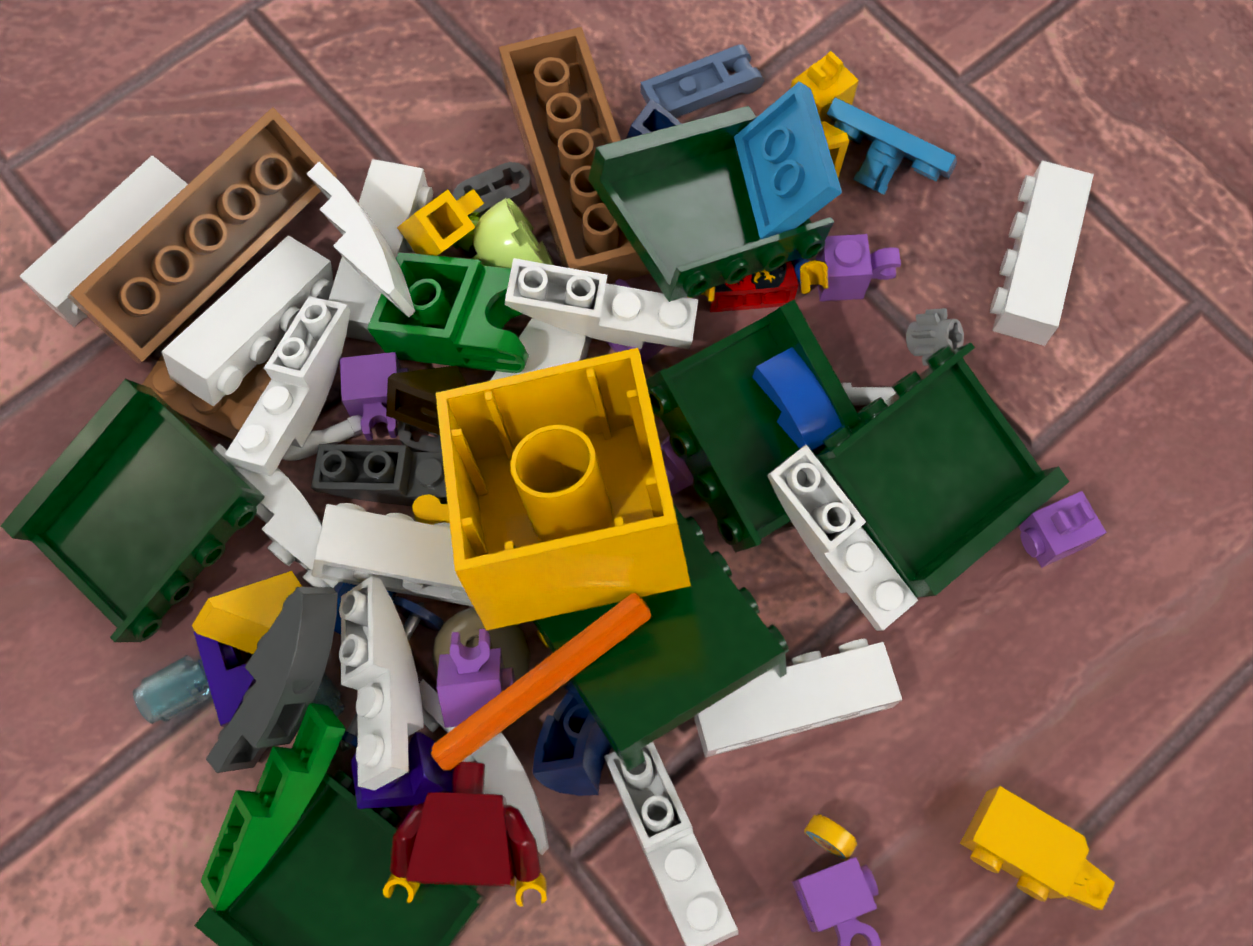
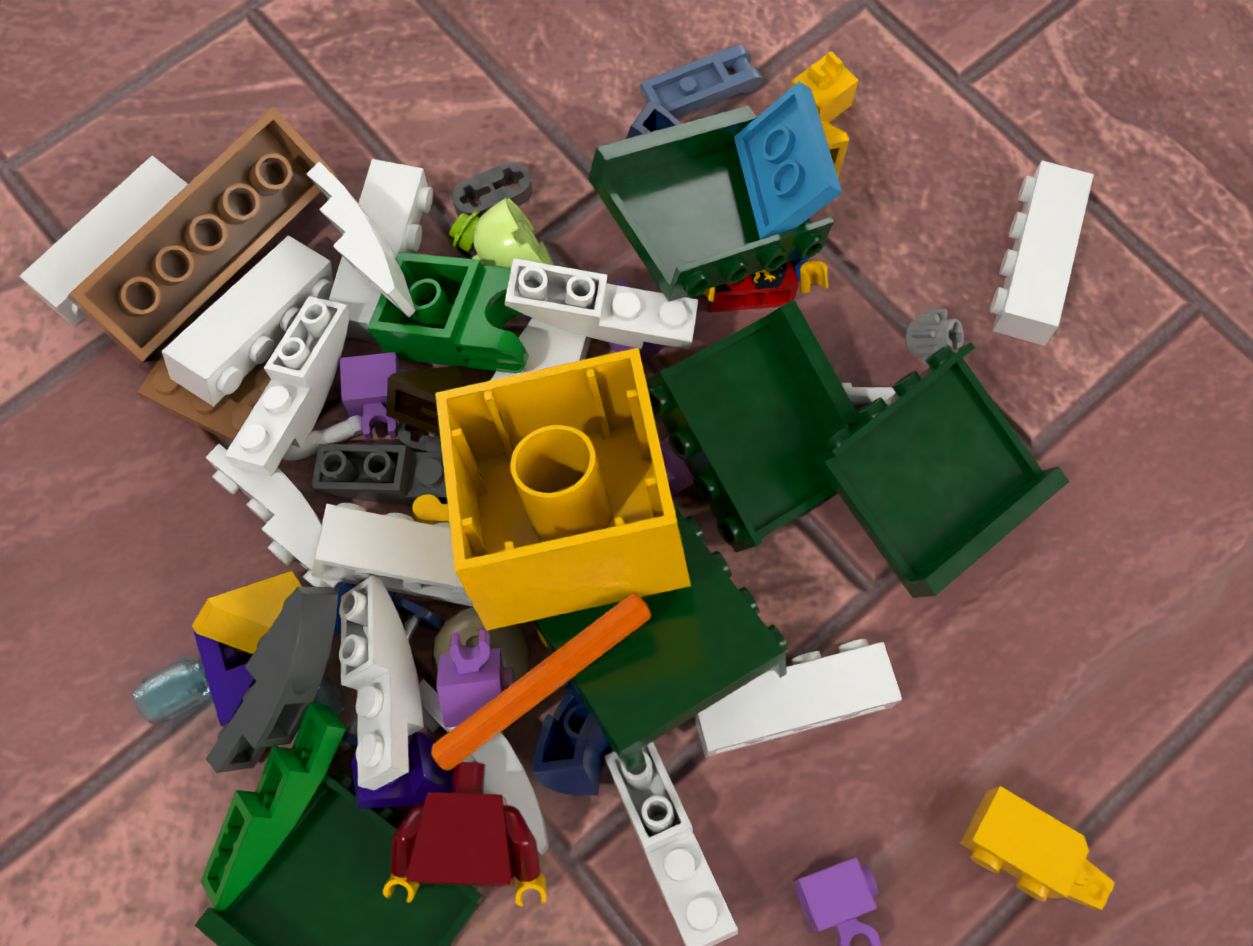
dark green panel [1,379,265,642] -> none
yellow brick [397,188,484,256] -> none
medium nougat brick [499,27,650,284] -> none
blue slope [752,347,842,453] -> none
white slope [767,445,918,631] -> none
yellow tile [804,814,857,860] -> none
medium lavender brick [815,234,901,301] -> none
dark azure plate [827,97,957,195] -> none
medium lavender brick [1019,491,1107,568] -> none

